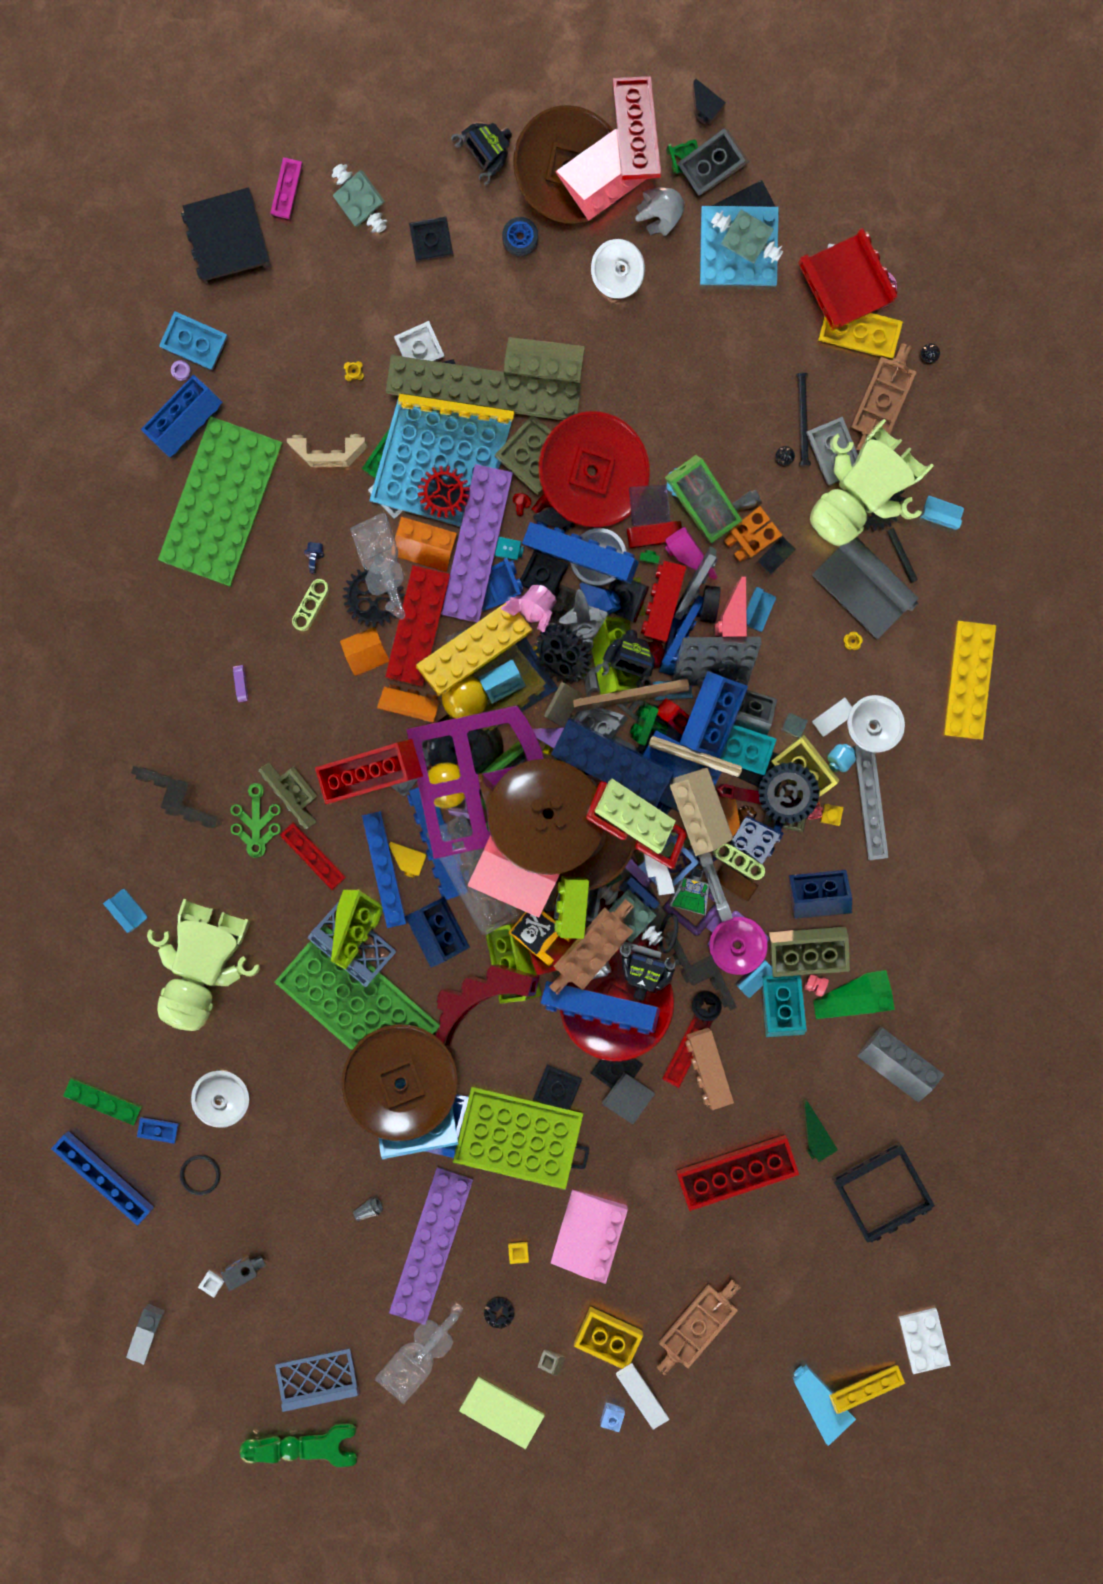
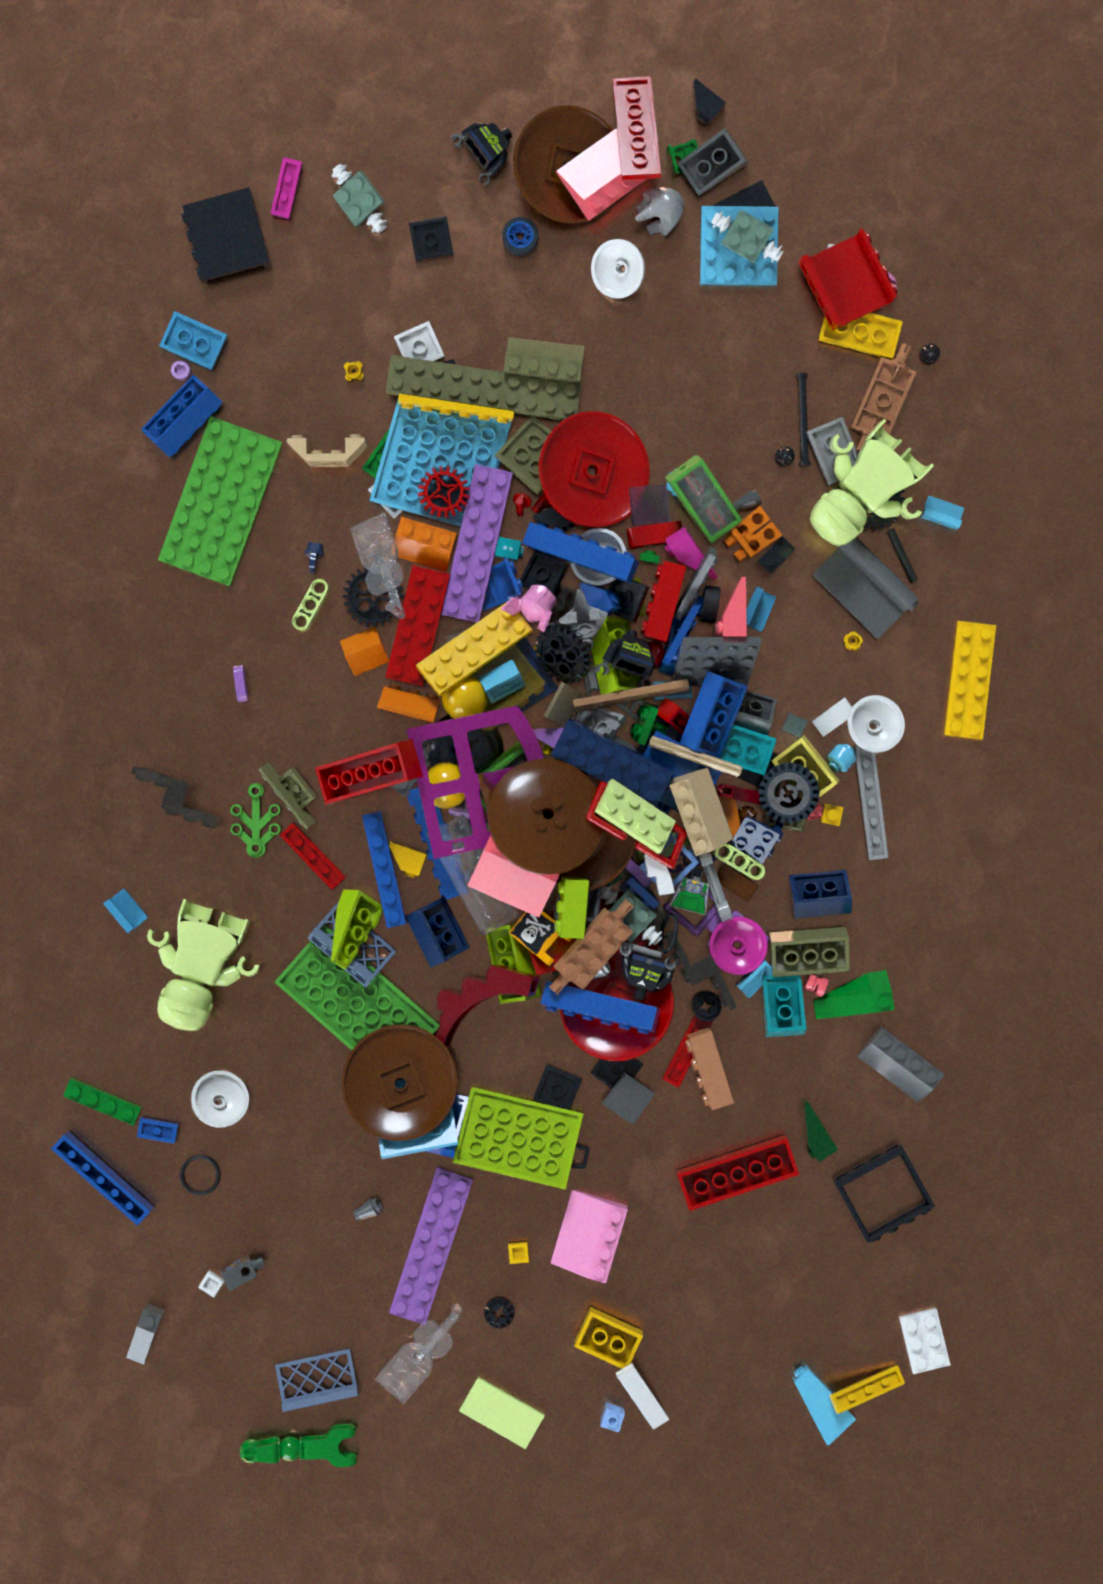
dark tan slope [538,1349,566,1375] -> none
nougat plate [656,1280,741,1376] -> none

